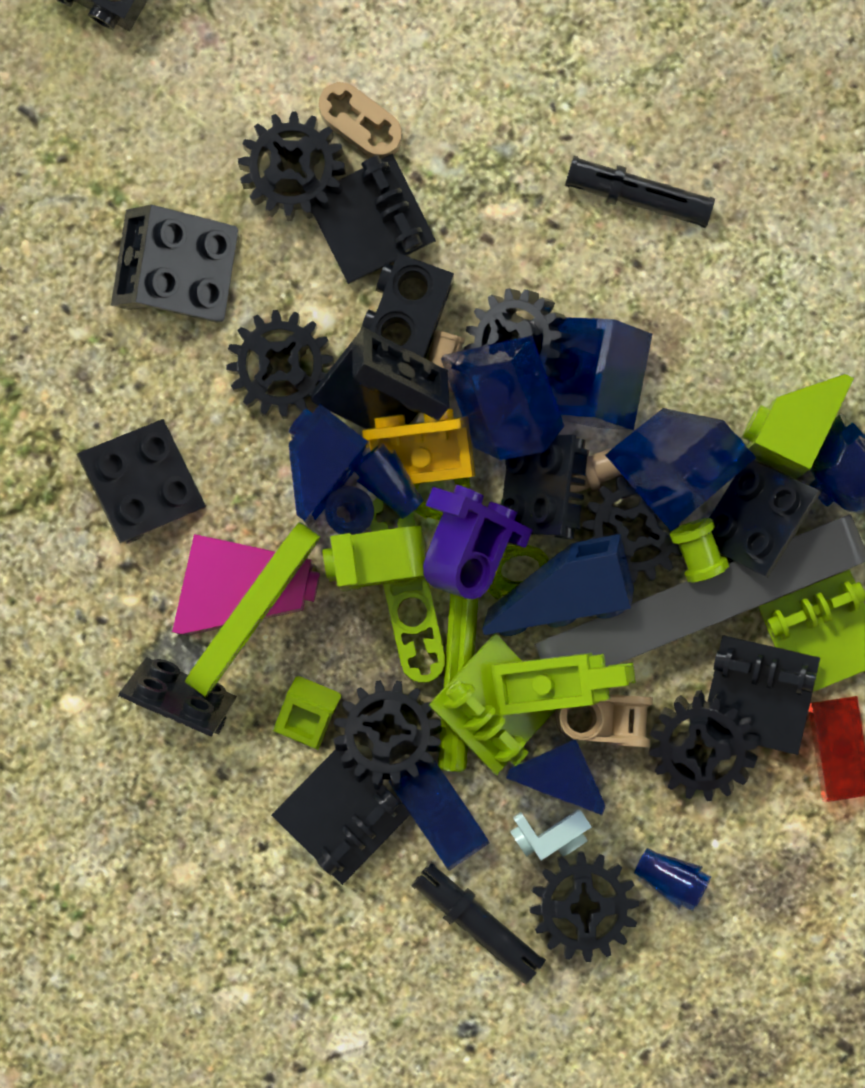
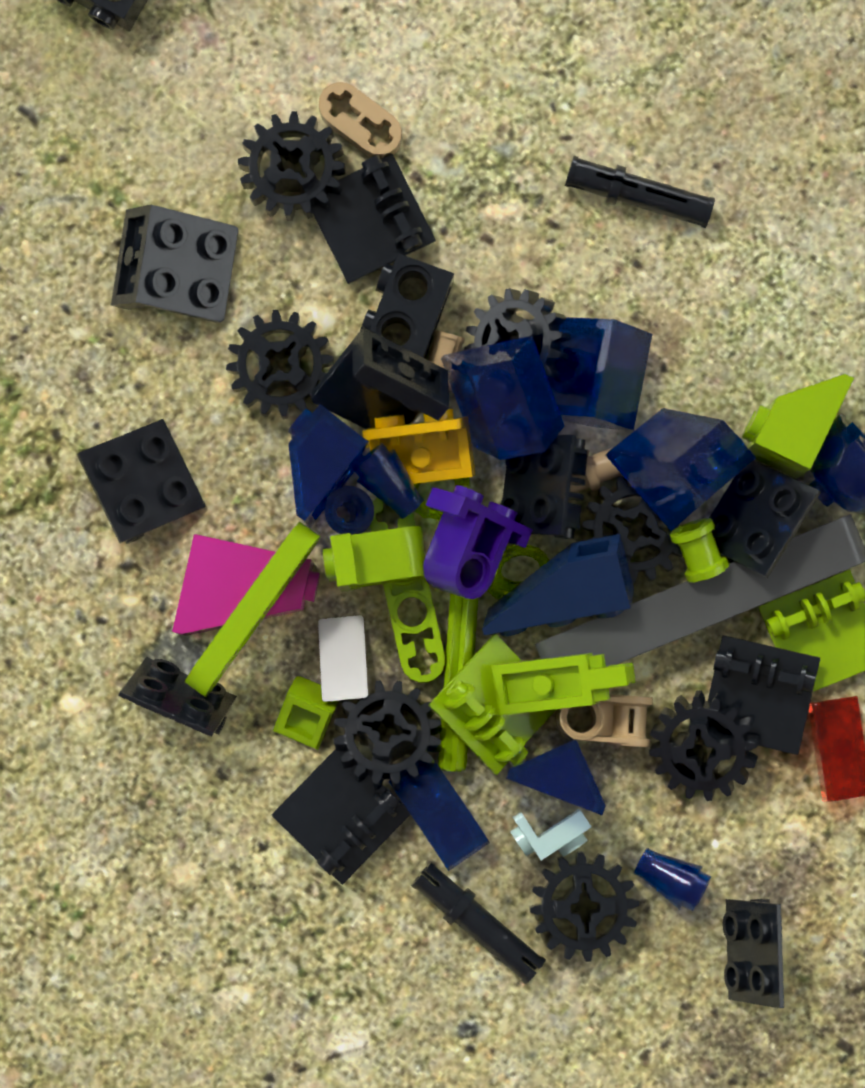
none -> white sticker [318,615,368,702]
none -> black hinge [722,899,784,1008]

